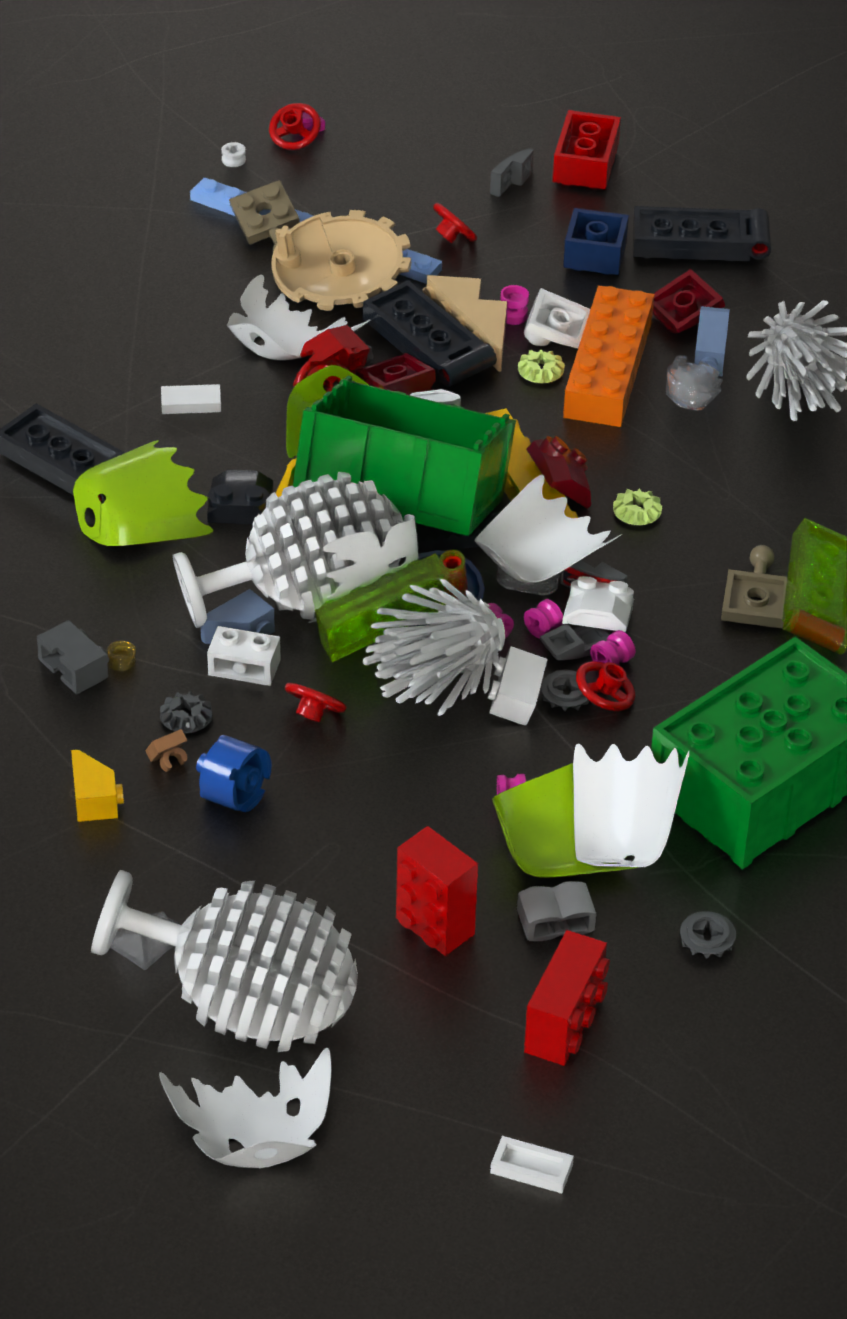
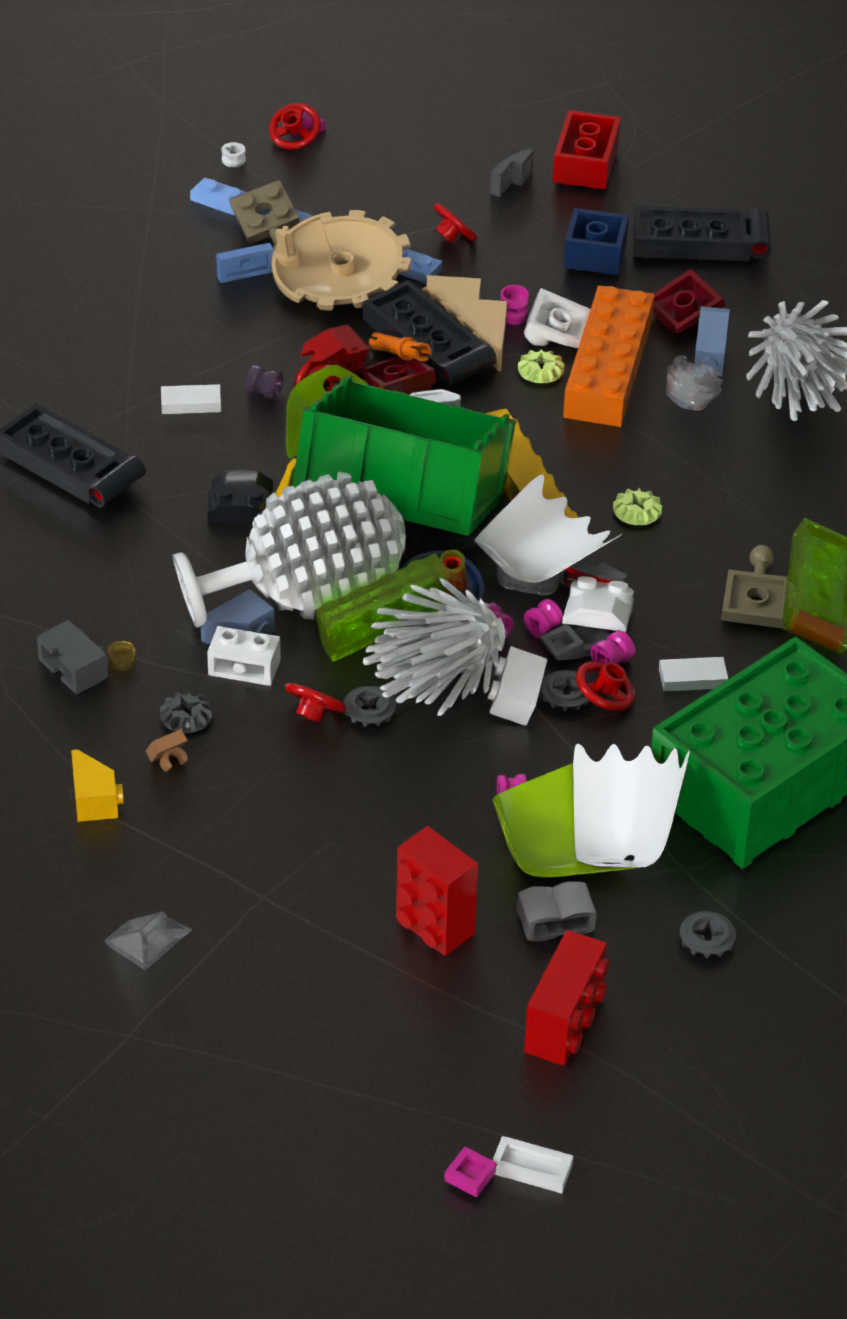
lime piece [73,440,213,546] -> none
white plant [91,870,358,1052] -> none
white piece [159,1048,332,1169] -> none
blue brick [196,735,272,812] -> none
white piece [227,275,371,360] -> none
white piece [309,514,419,623] -> none
dark red slope [526,436,591,509] -> none
none -> medium blue plate [216,243,273,283]
none -> clear purple wheel [245,365,284,400]
none -> dark grey gear [344,686,396,727]
none -> orange pin [369,332,431,362]
none -> dark pink plate [445,1147,497,1198]
none -> white tile [659,657,728,691]

